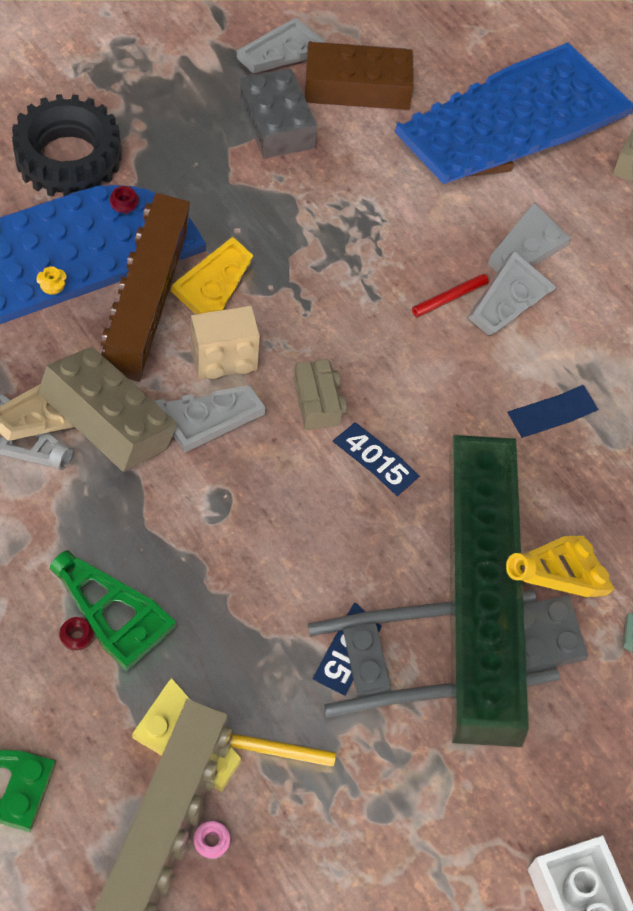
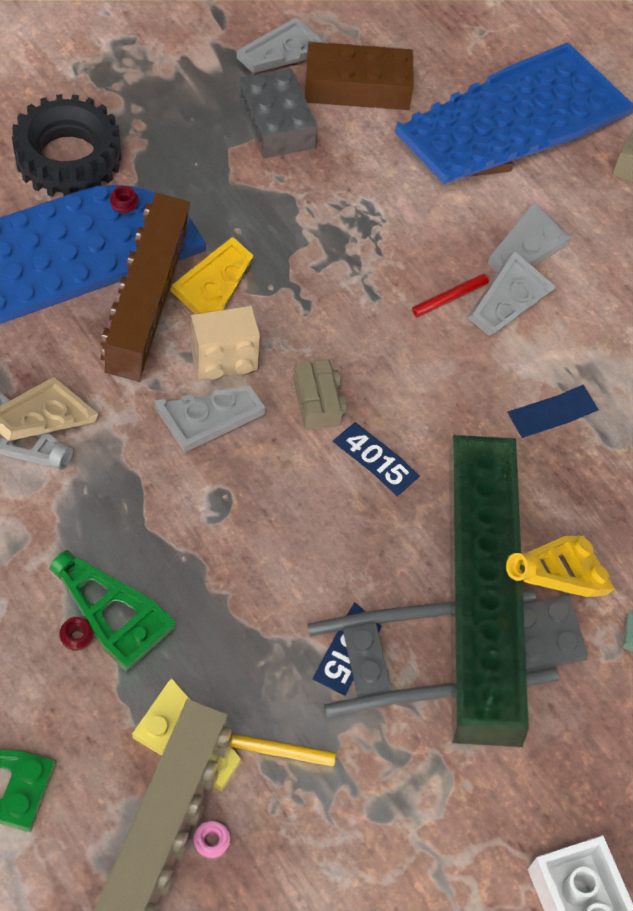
yellow plate [37,267,66,295] -> none
dark tan brick [38,347,177,472] -> none

